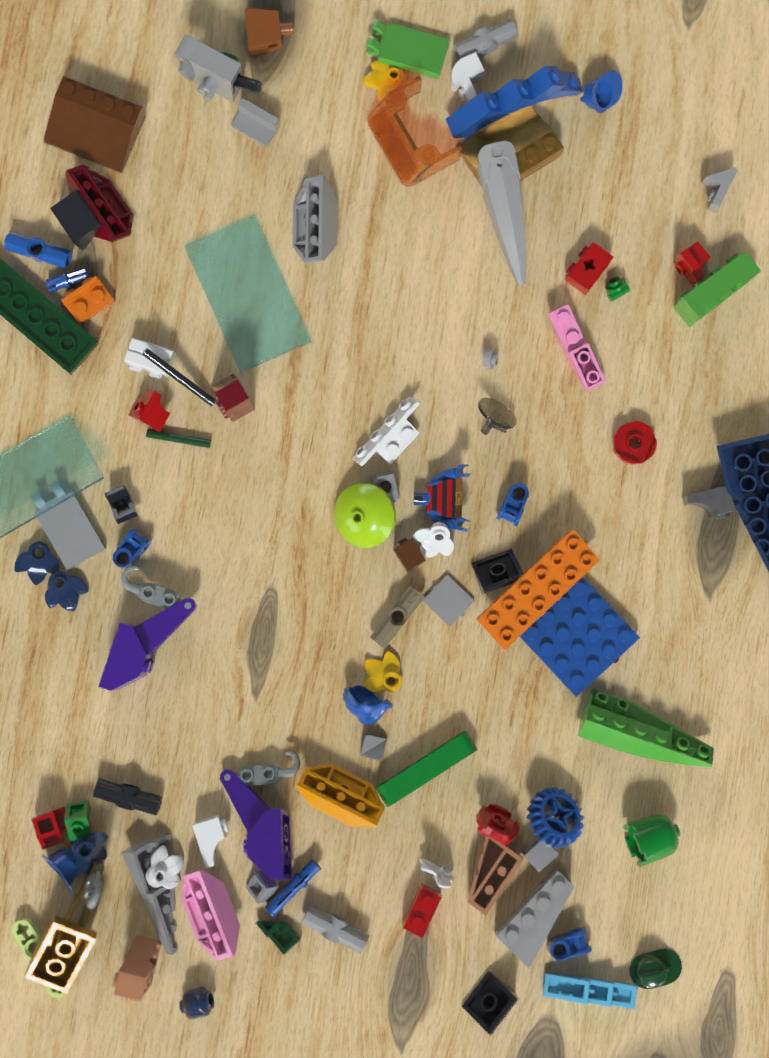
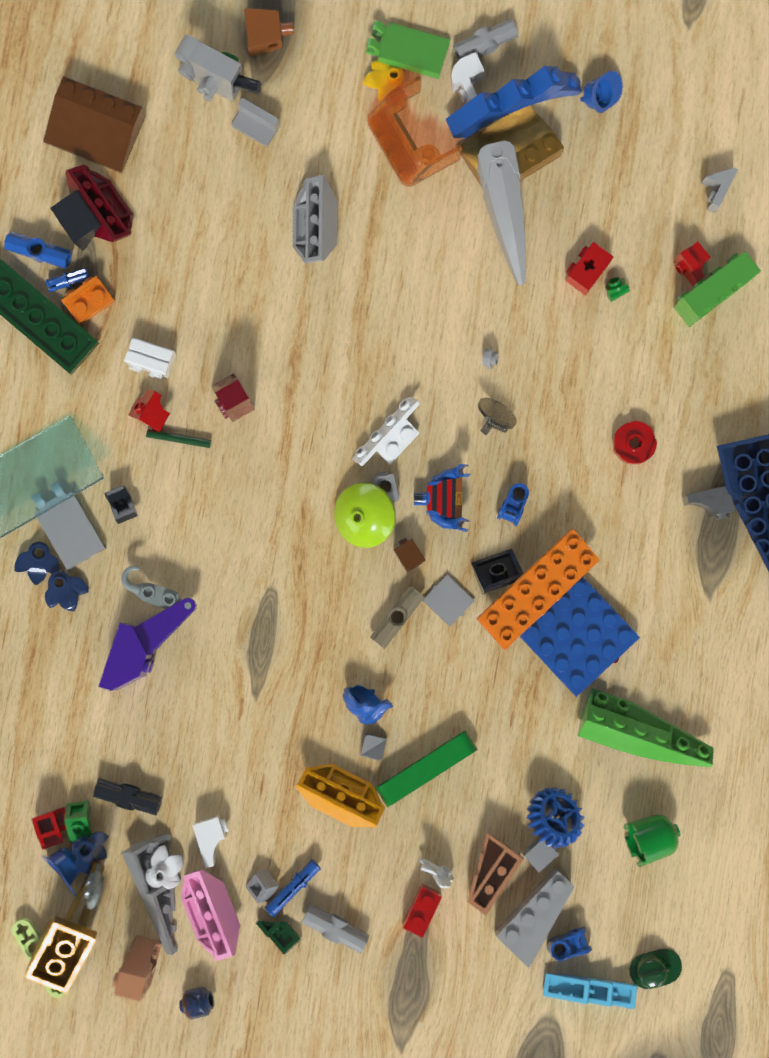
blue piece [113,527,152,569] -> none
black bar [142,348,216,407] -> none
clear light blue piece [185,215,311,373] -> none
dark purple slope [220,751,300,880] -> none
yellow plate [363,651,402,692] -> none
white plate [412,522,454,557] -> none
black slope [462,971,518,1035] -> none
red plate [476,804,520,846] -> none
bright pink slope [547,304,606,391] -> none

